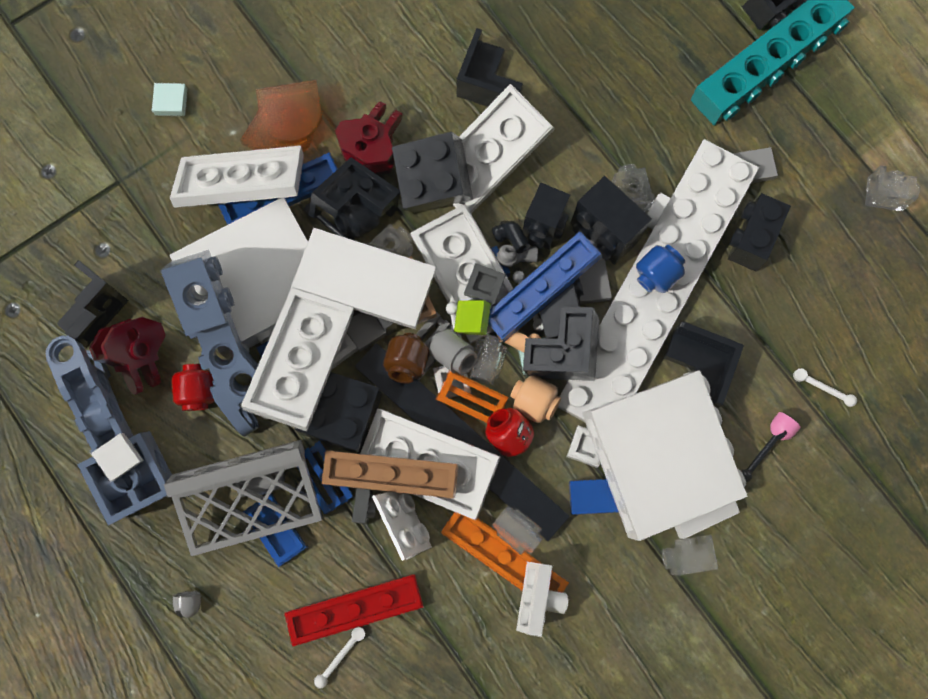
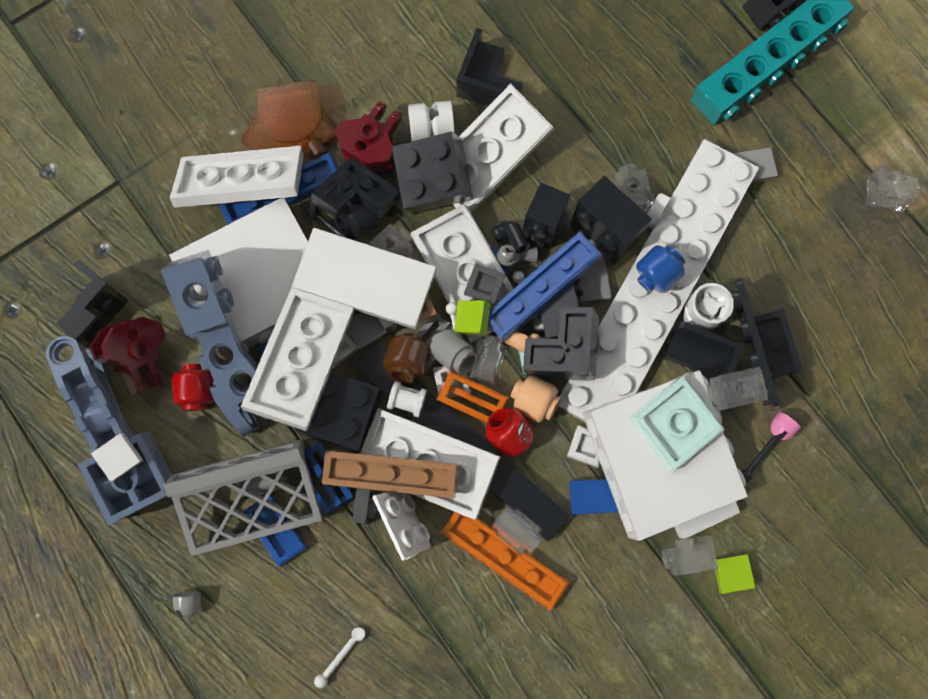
light aqua tile [152,83,187,116] -> none
red tile [284,574,424,647] -> none
white tile [516,562,568,637] -> none
black brick [728,193,791,272] -> none
white hinge [793,368,857,407] -> none
none -> reddish brown hand [308,128,337,159]
none -> white bush [387,381,427,418]
none -> white wheel [408,100,454,142]
none -> light aqua tile [629,376,725,472]
none -> white wheel [681,283,734,332]
none -> clear brick [709,367,769,411]
none -> lime tile [712,554,755,594]
none -> black bracket [731,278,802,412]

